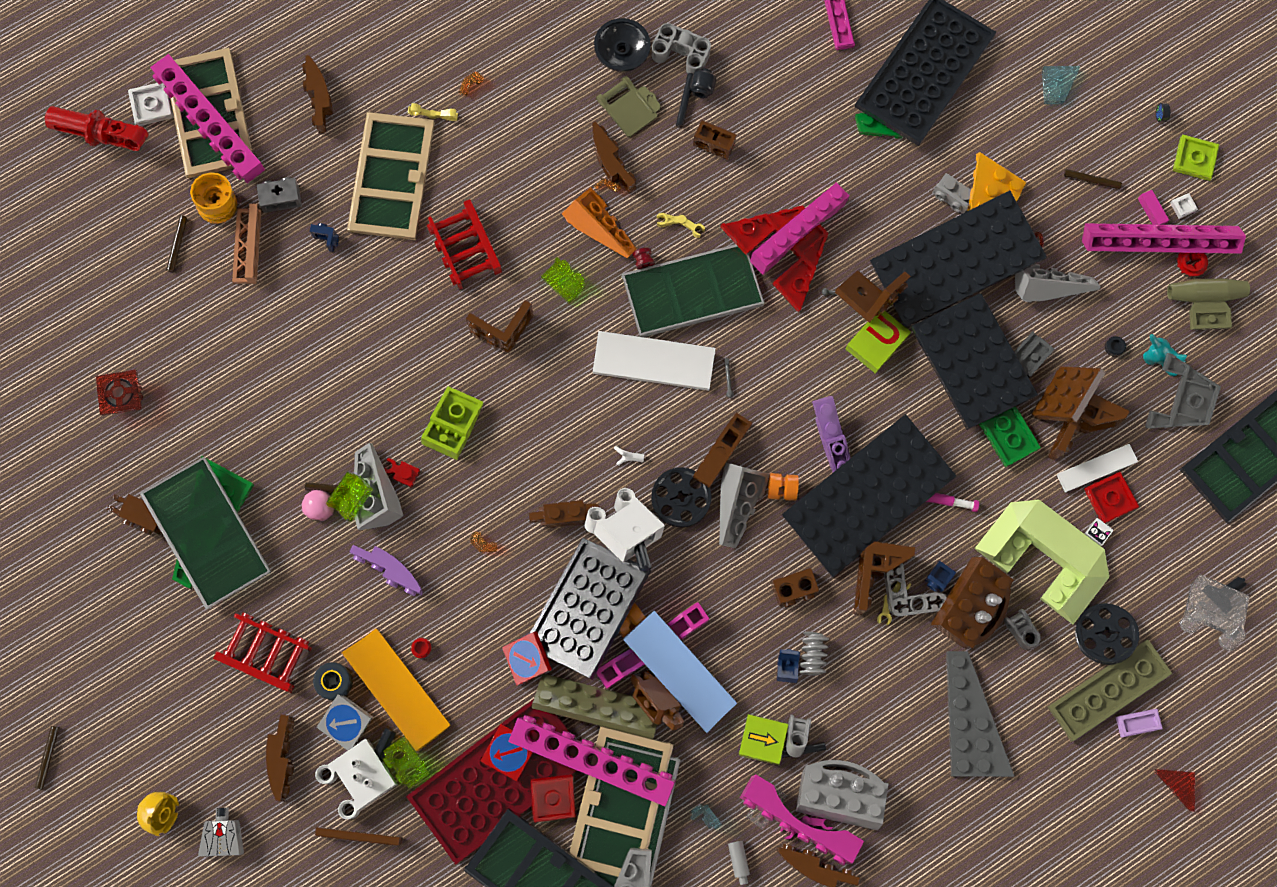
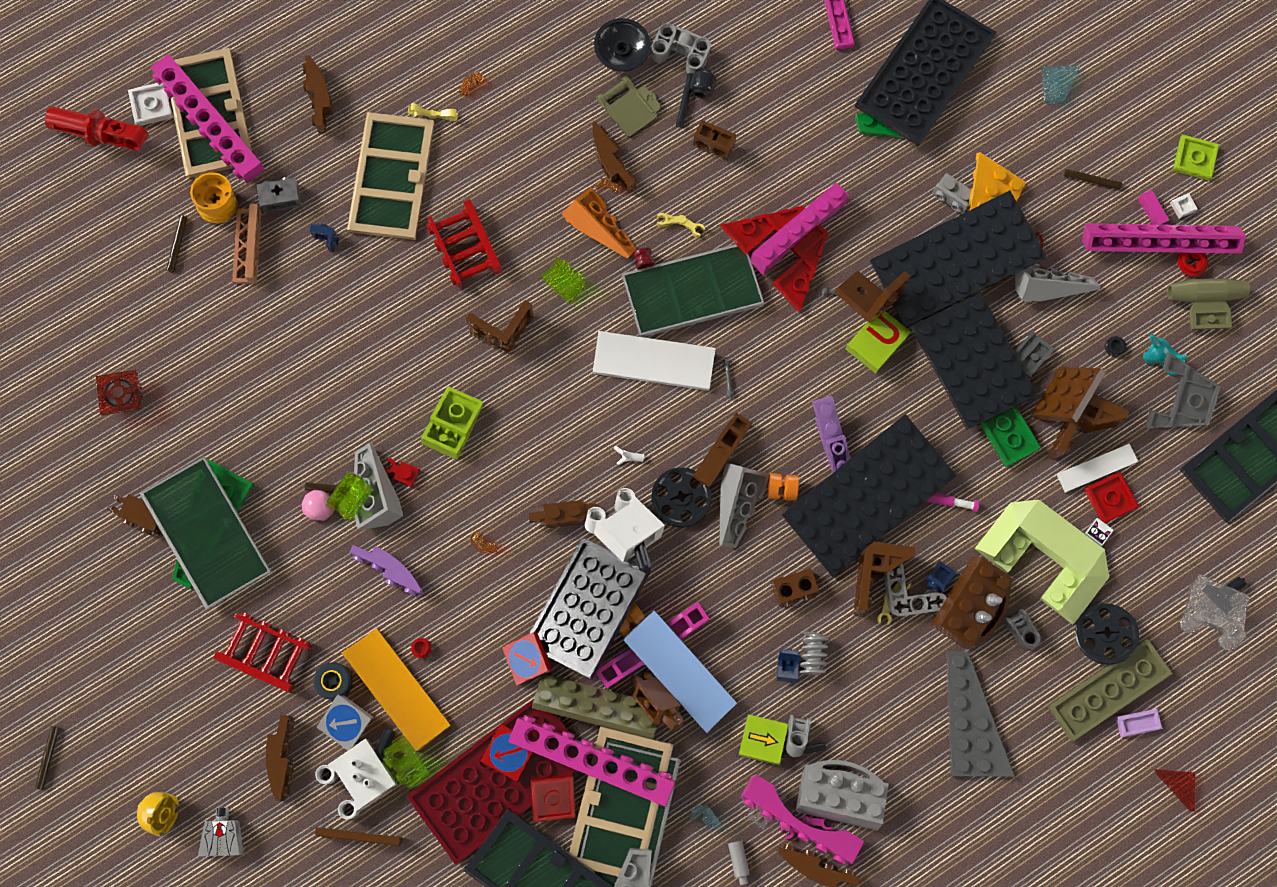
black tile [1156,103,1171,122] -> none

